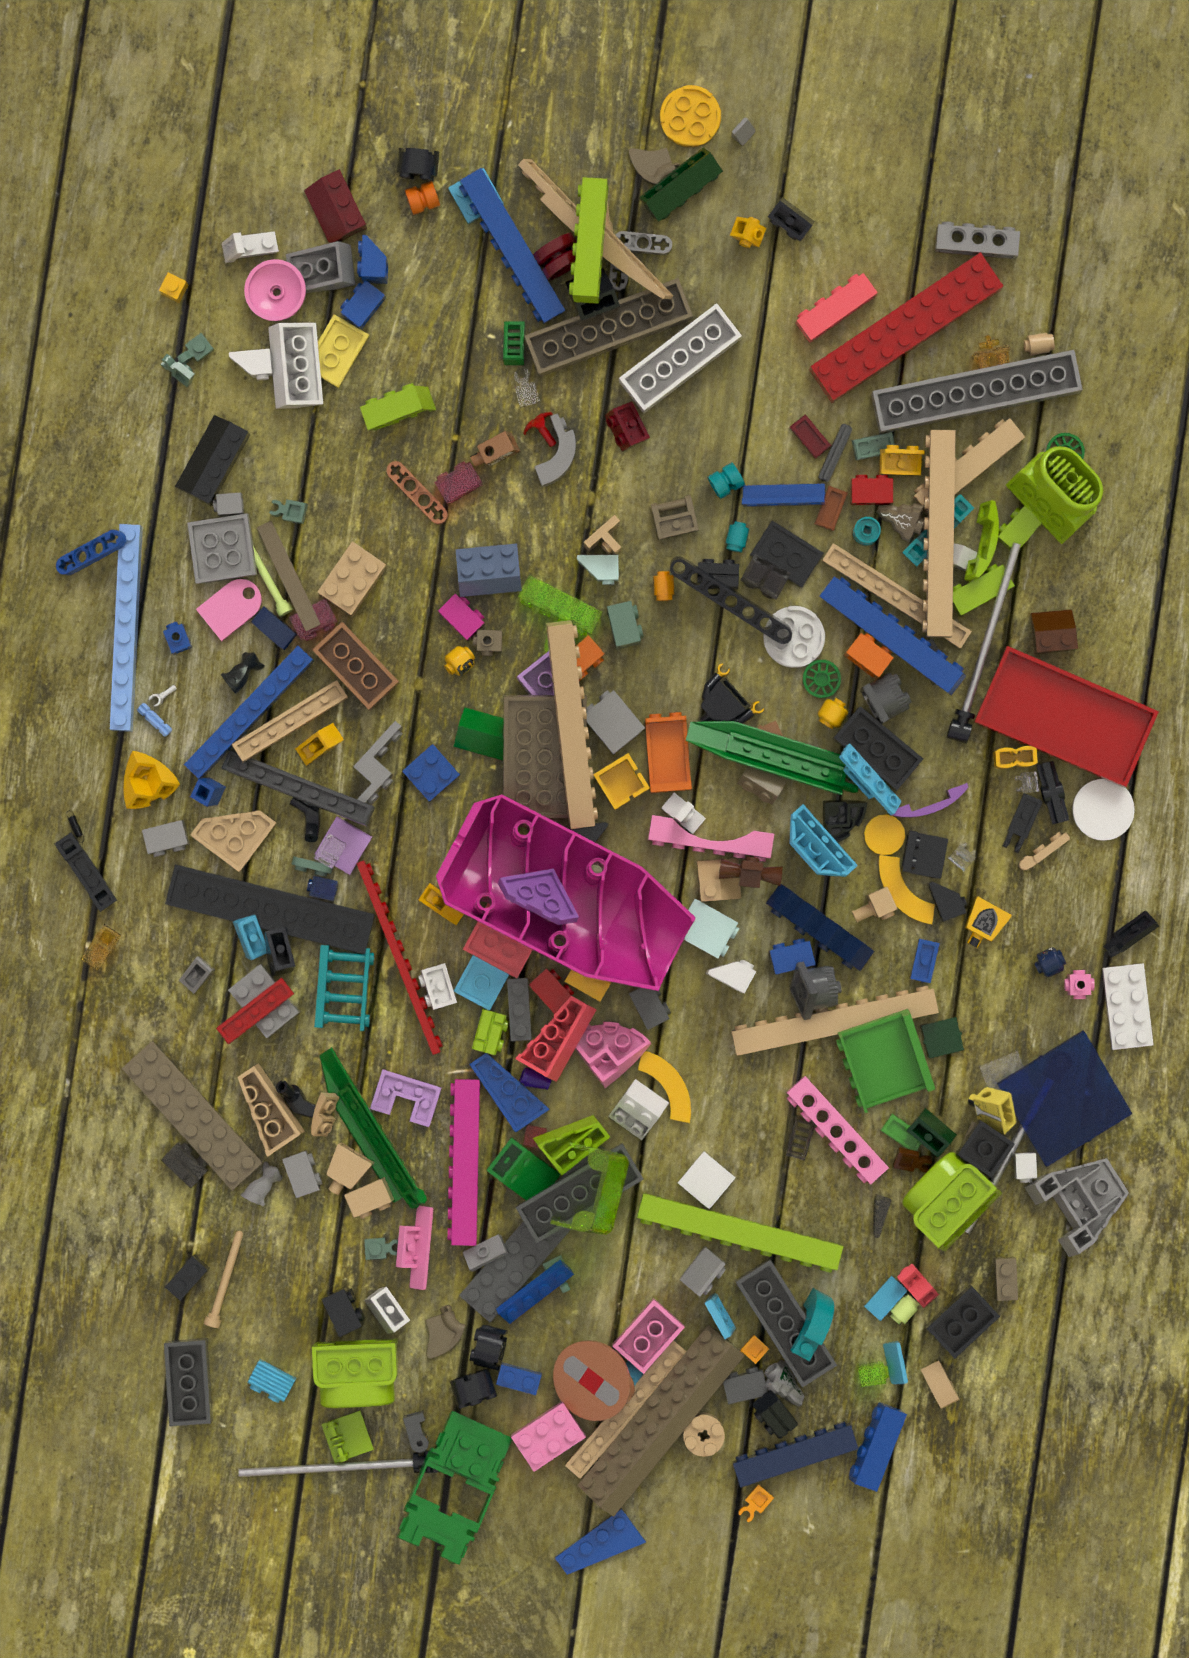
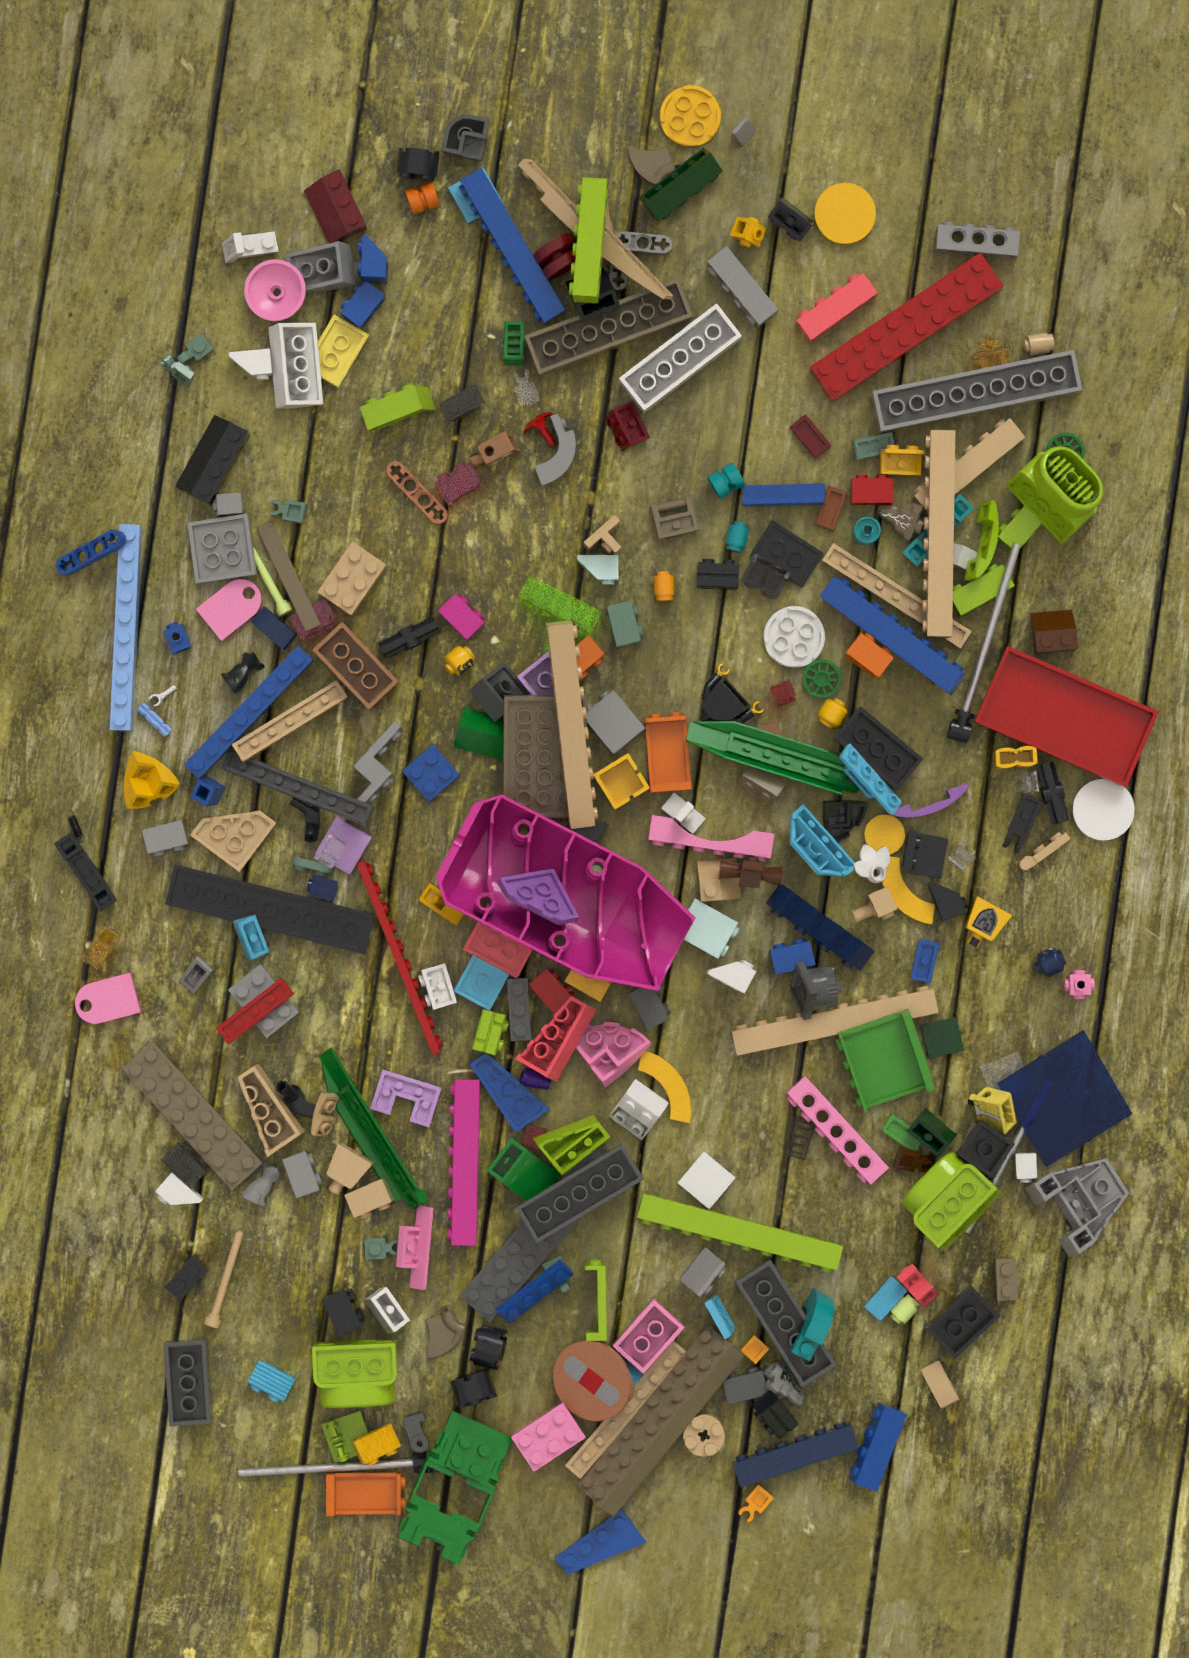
yellow brick [159,272,189,303] -> none
black slope [265,927,296,977] -> none
yellow slope [295,723,344,766] -> none
teal fence [314,945,375,1031] -> none
sand blue brick [456,544,522,597] -> none
light grey plate [463,1234,508,1272] -> none
dark tan brick [473,630,503,656] -> none
blue brick [496,1362,542,1395] -> none
clear neon green windscreen [550,1141,629,1235] -> none
black beam [670,556,792,644] -> none
dark grey axle [818,424,852,482] -> none
clear neon green brick [857,1361,889,1387] -> none
dark grey piece [860,673,912,724] -> none
clear smoke slope [873,1193,892,1238] -> none
medium azure slope [883,1341,908,1384] -> none
white plate [1102,963,1153,1050] -> none
black hinge [1103,911,1159,958] -> none
none -> bright pink tile [75,973,141,1024]
none -> white slope [155,1172,205,1205]
none -> orange panel [326,1472,406,1516]
none -> yellow brick [351,1423,401,1466]
none -> black piece [378,617,441,659]
none -> clear smoke brick [439,385,485,425]
none -> dark grey brick [441,115,490,162]
none -> dark grey slope [469,662,529,722]
none -> lime panel [585,1259,607,1341]
none -> light grey brick [707,246,778,328]
none -> clear red brick [770,679,796,708]
none -> yellow tile [814,183,876,245]
none -> white plate [854,844,890,883]

